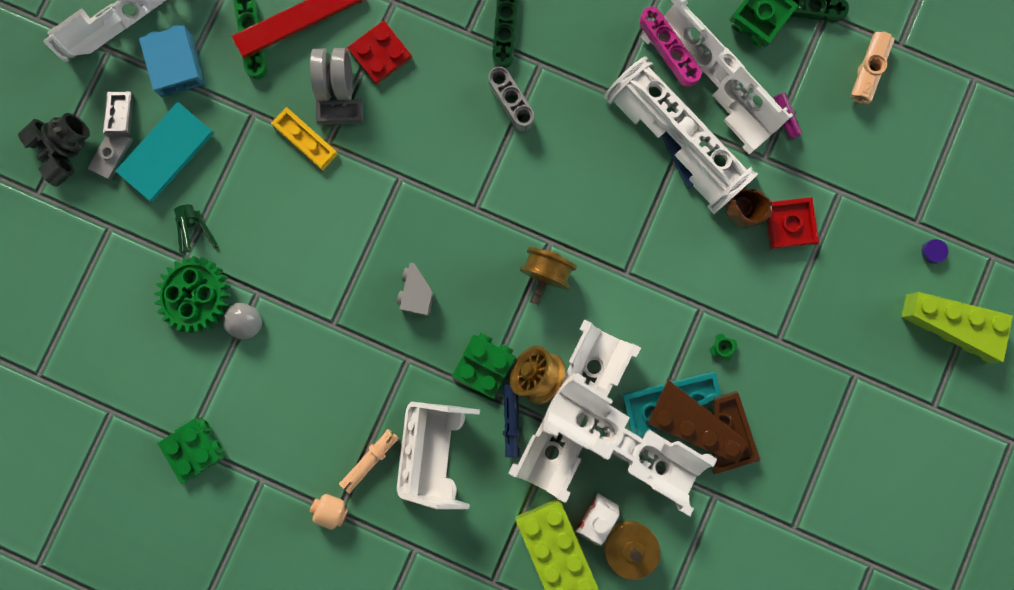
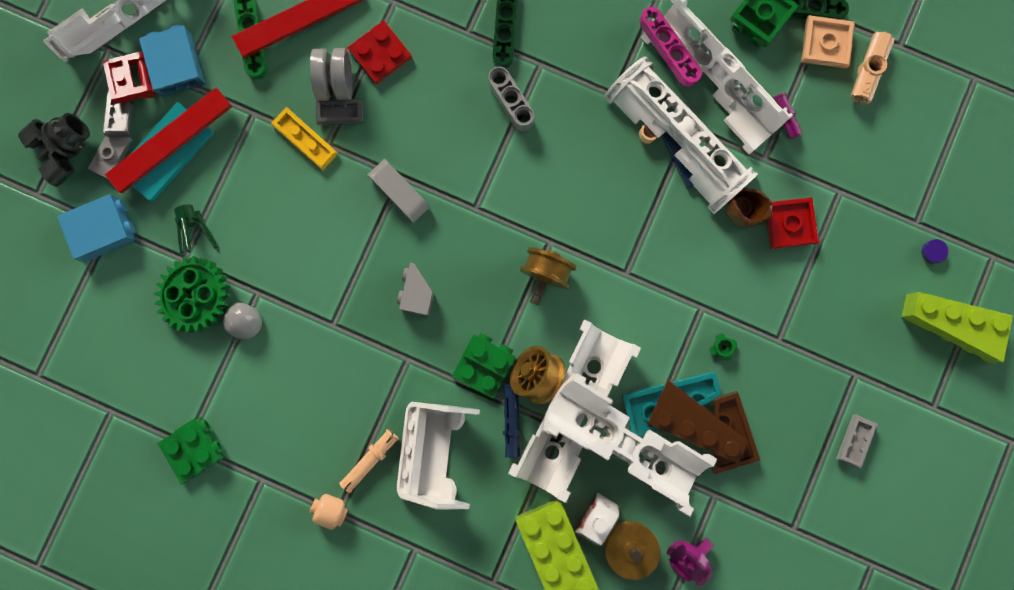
none -> dark azure brick [57,194,136,262]
none -> plate [103,52,156,104]
none -> red tile [104,87,233,194]
none -> light grey beam [367,159,430,223]
none -> light nougat hinge [639,124,657,144]
none -> magenta tile [667,537,714,586]
none -> light nougat plate [801,15,855,69]
none -> light grey plate [836,414,878,468]

